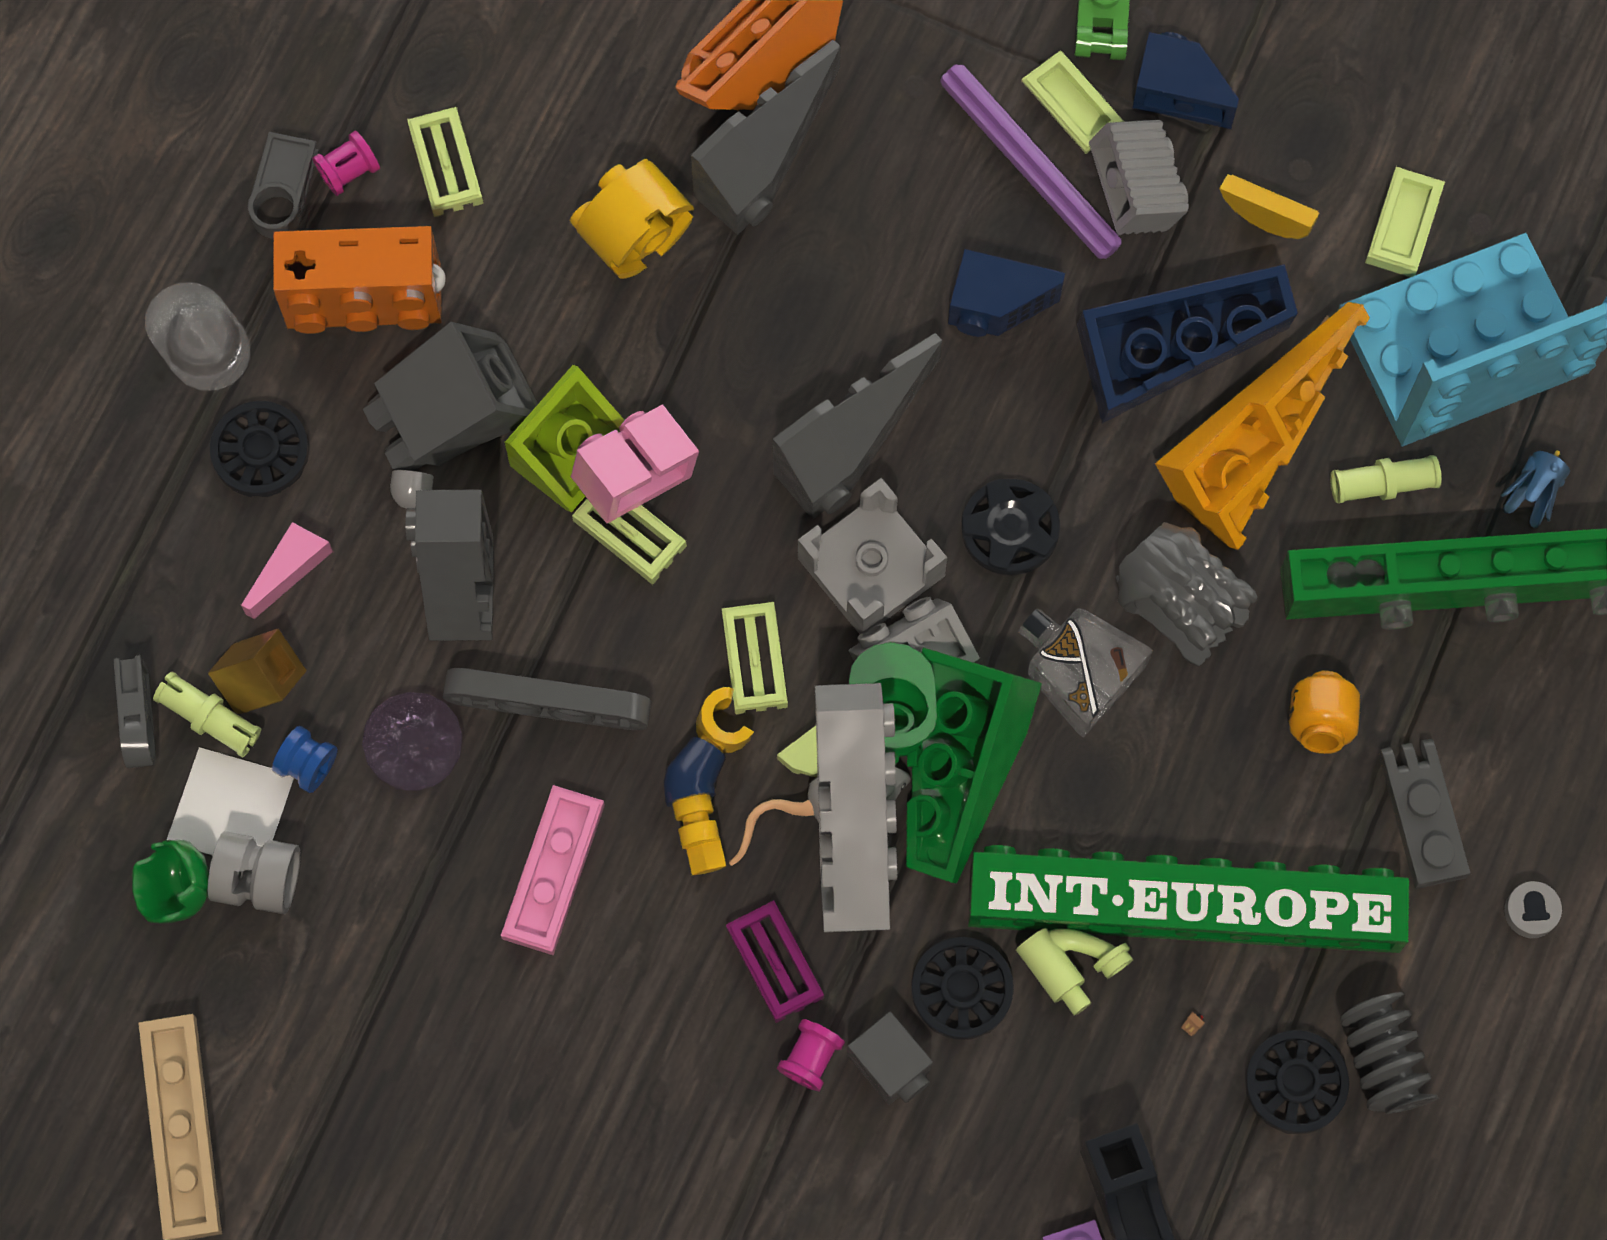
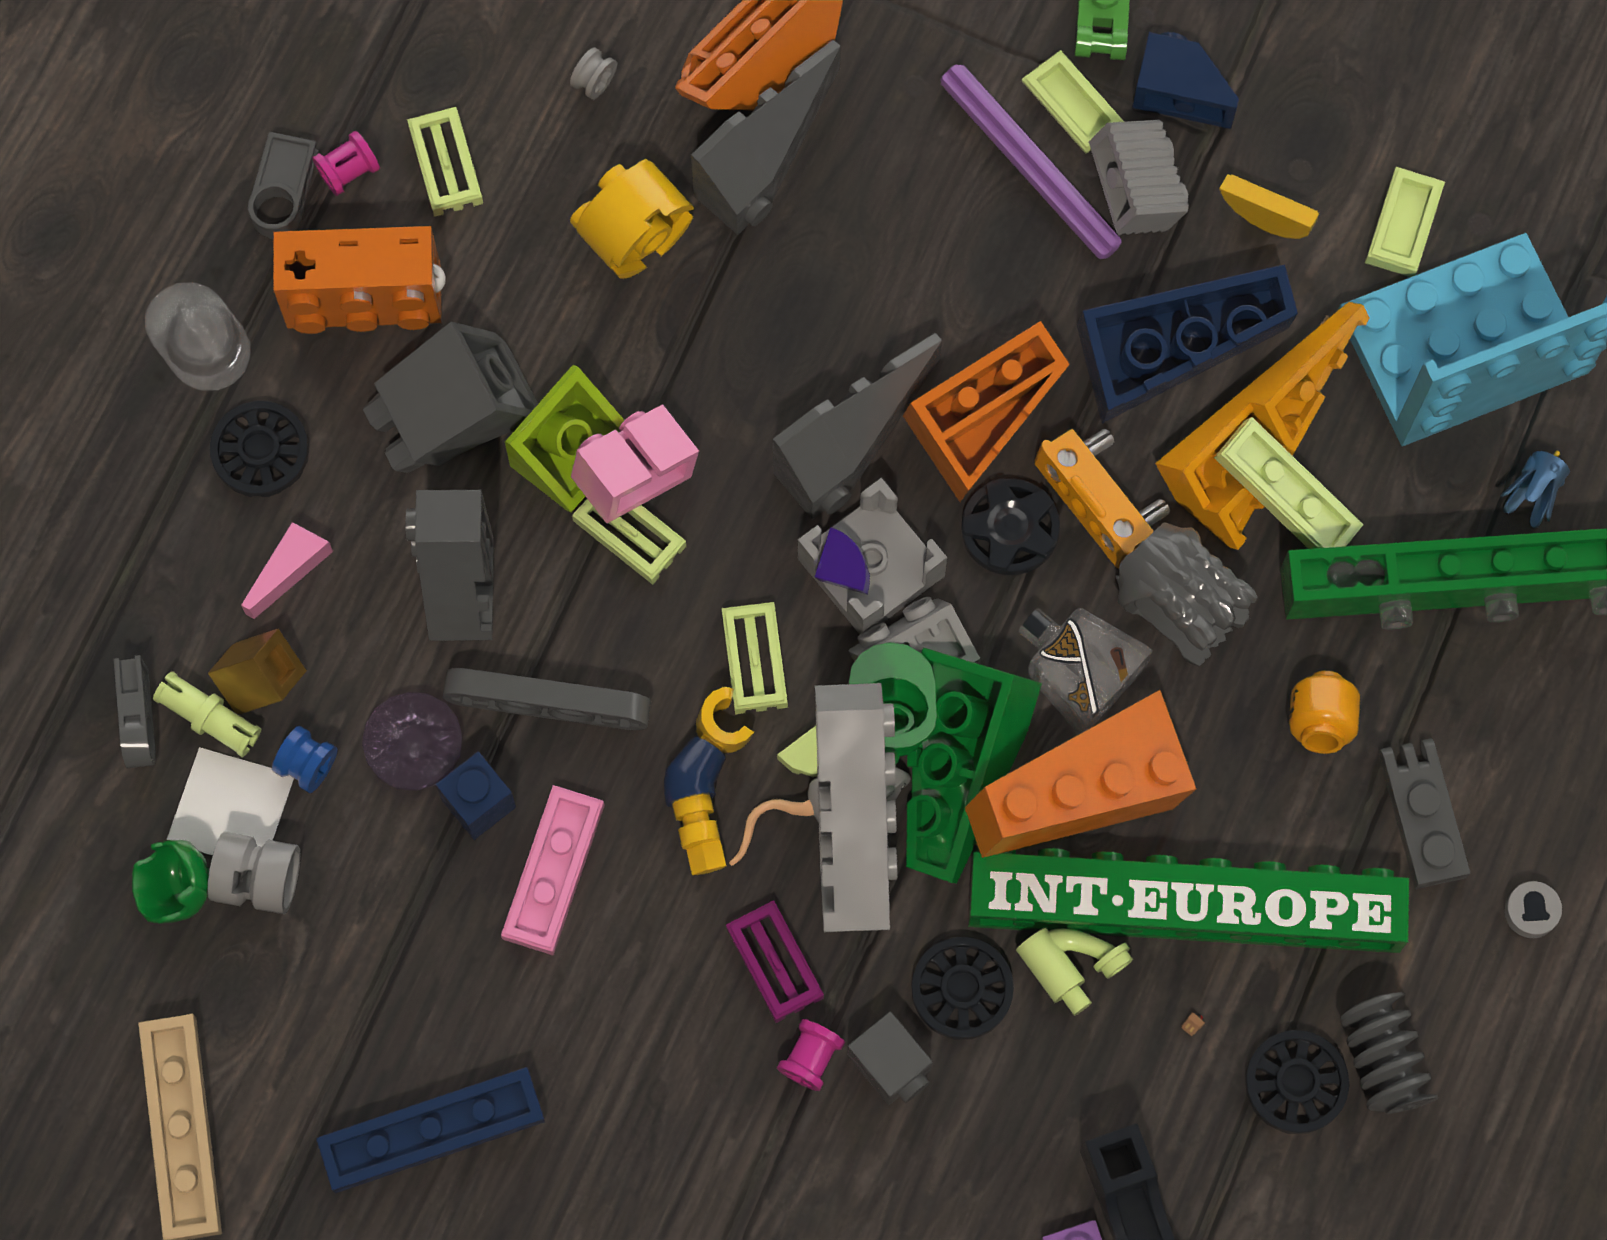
light grey hinge [390,470,434,509] -> none
dark blue slope [948,249,1065,337] -> none
yellowish green pin [1330,455,1442,503] -> none
none -> dark blue plate [316,1067,545,1193]
none -> dark blue brick [435,751,516,840]
none -> light grey bush [570,47,617,100]
none -> dark purple tile [814,527,870,595]
none -> orange wedge [903,321,1070,502]
none -> orange wedge [965,690,1196,858]
none -> light orange piece [1034,429,1170,568]
none -> yellowish green tile [1214,417,1364,549]

